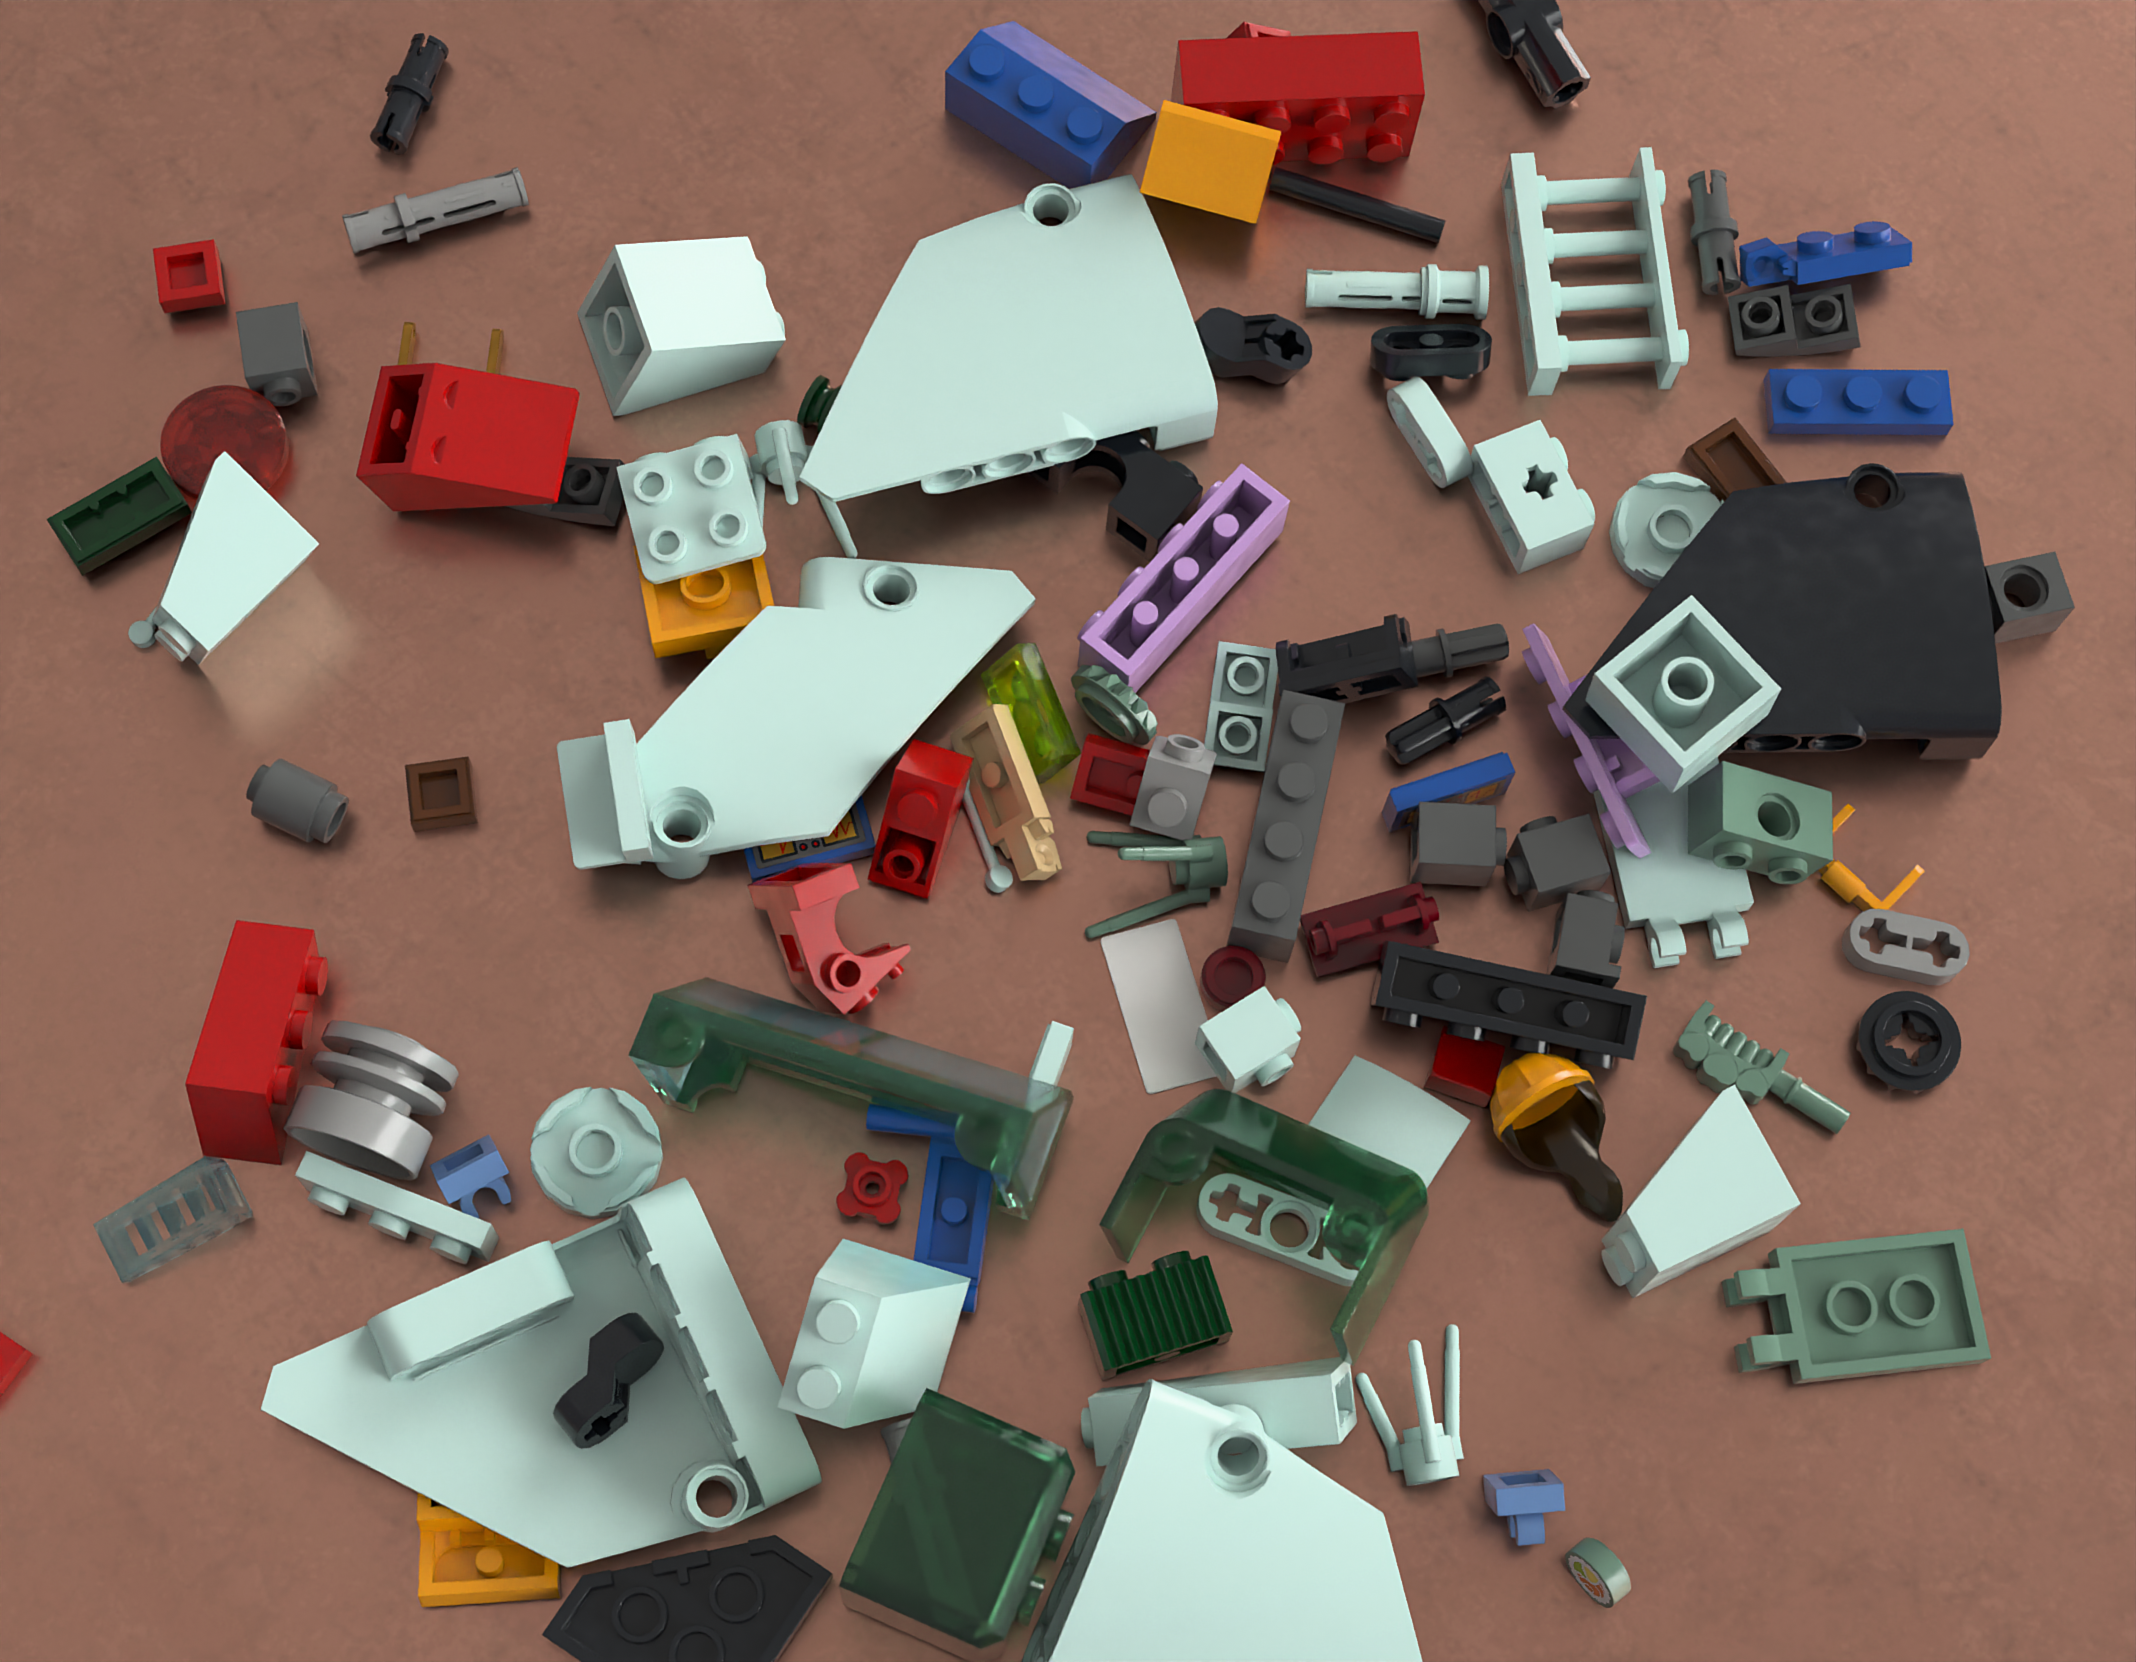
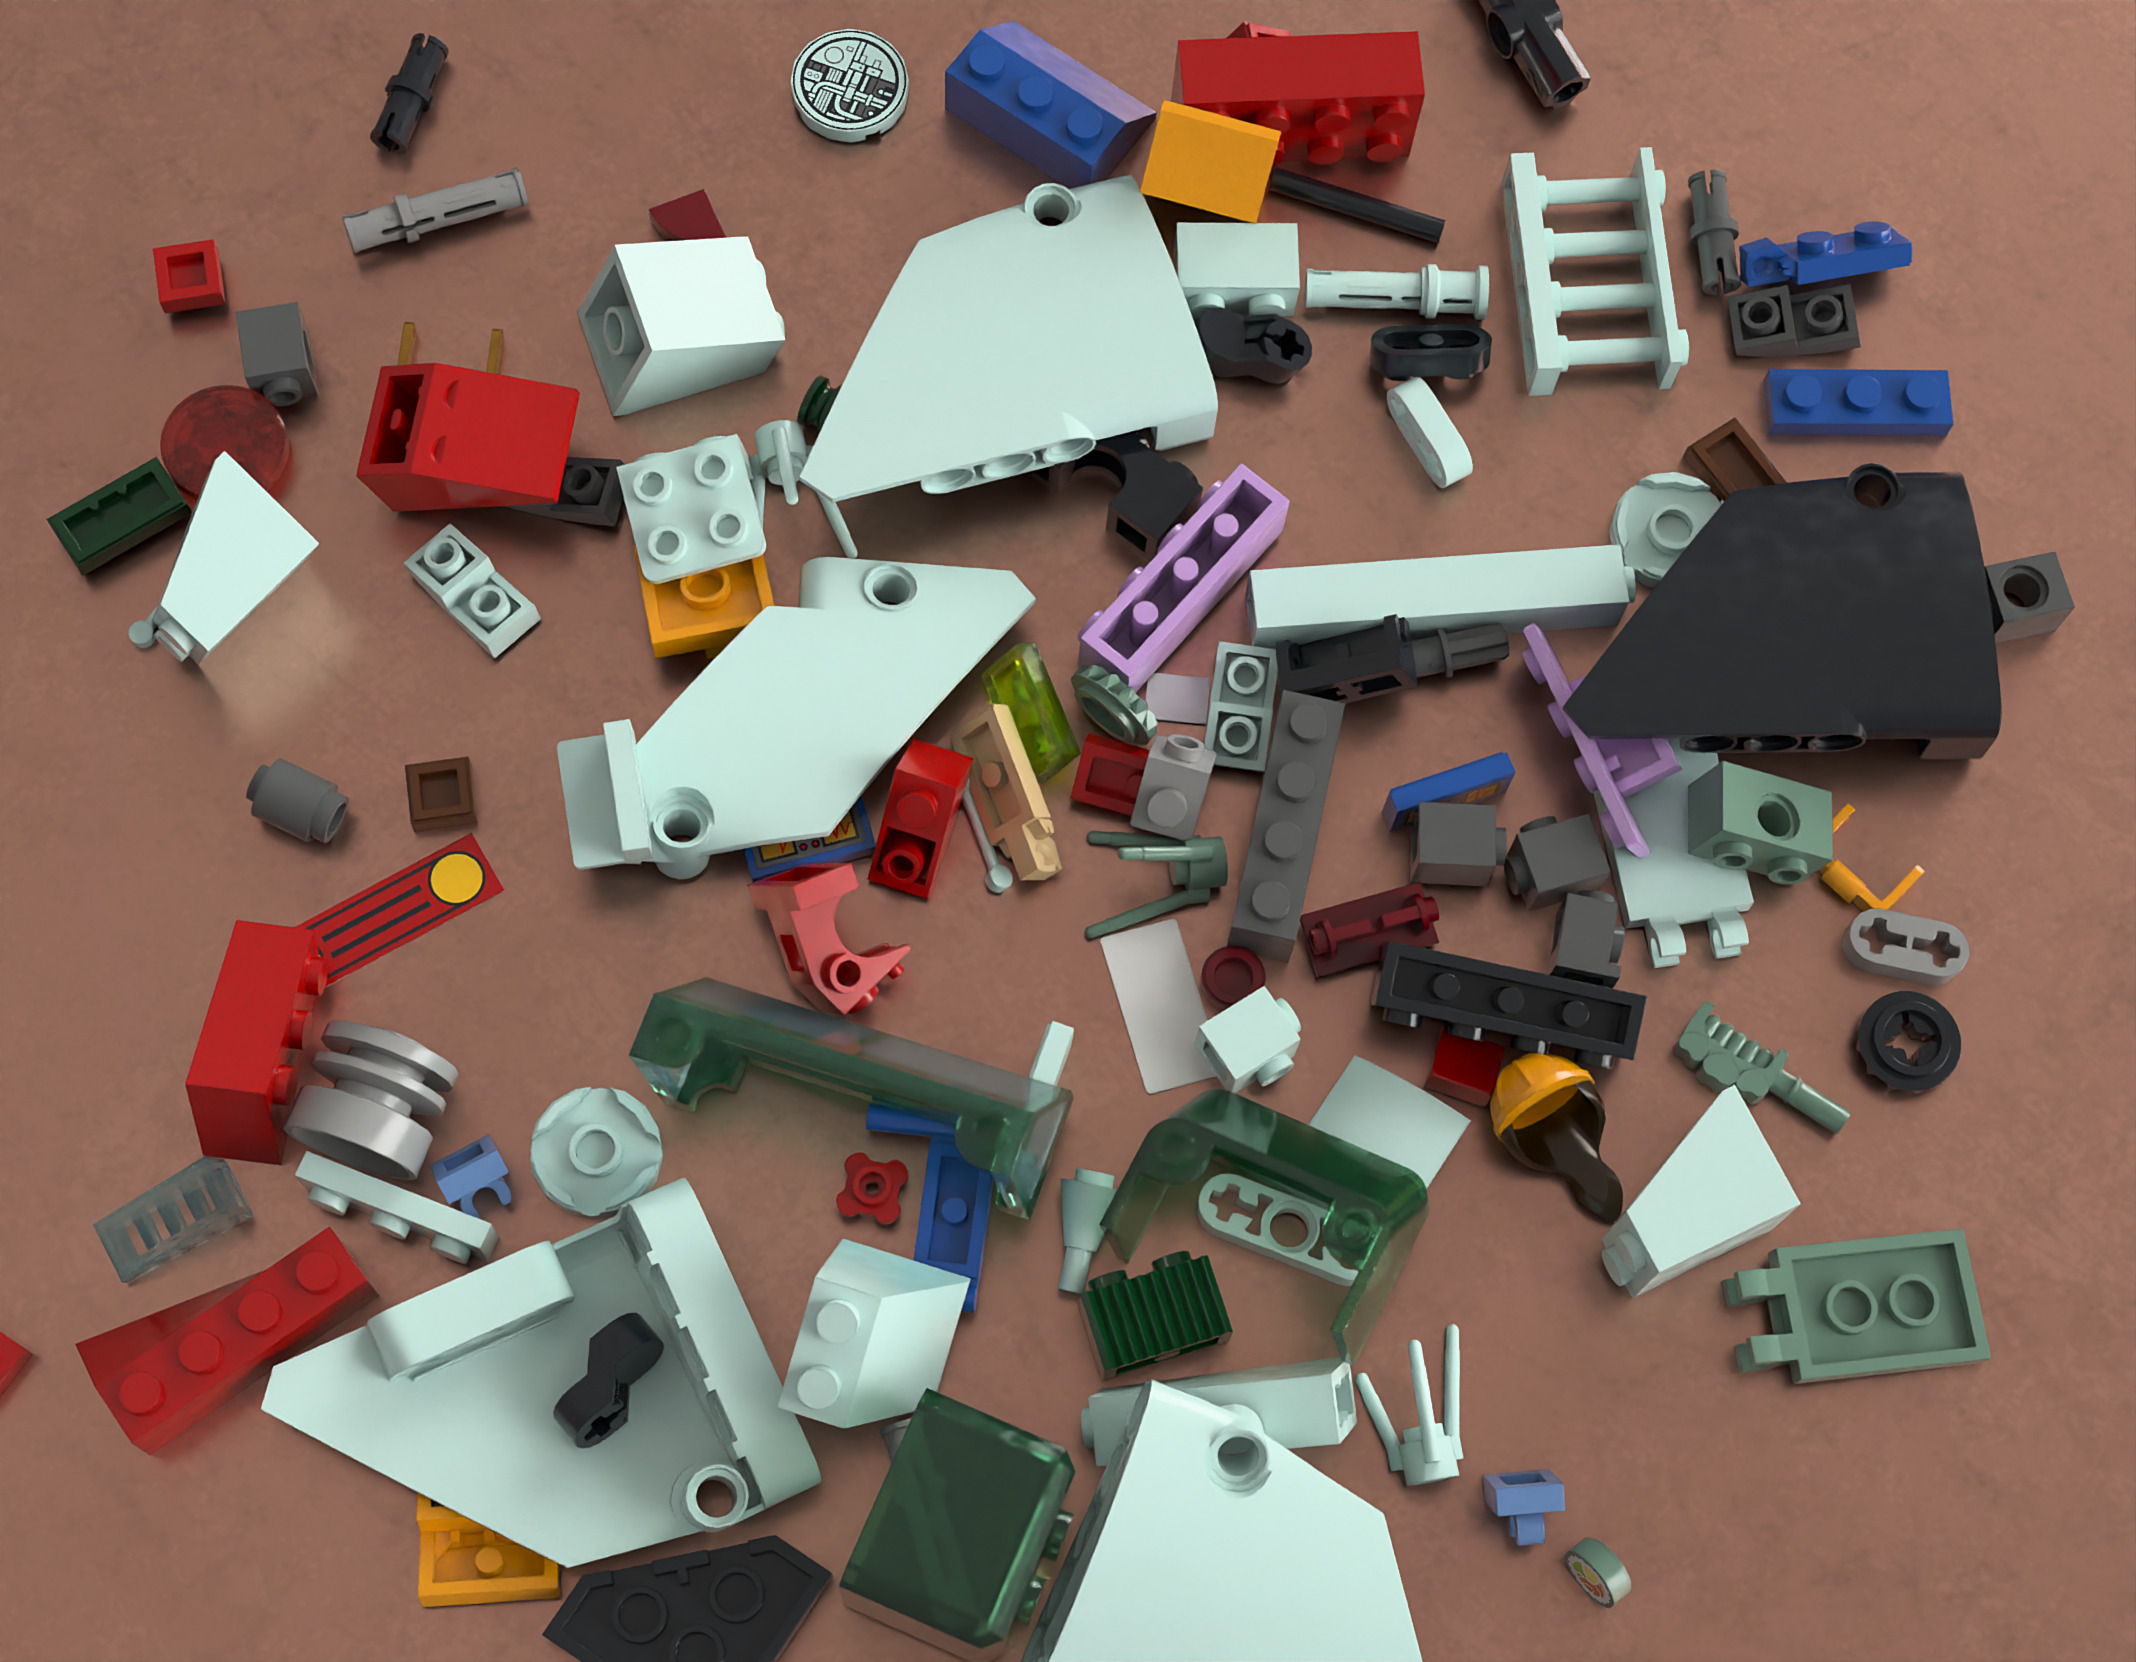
black axle [1385,676,1506,764] -> none
light aqua brick [1468,420,1595,574] -> none
light aqua brick [1585,595,1781,793] -> none
none -> red wedge [75,1226,379,1455]
none -> red sticker [296,833,505,987]
none -> light aqua slope [403,523,541,659]
none -> dark red tile [649,189,727,241]
none -> light aqua tile [791,29,909,143]
none -> light aqua cone [1058,1168,1125,1294]
none -> white sticker [1146,673,1210,725]
none -> light aqua brick [1173,223,1300,320]
none -> light aqua brick [1245,544,1636,649]

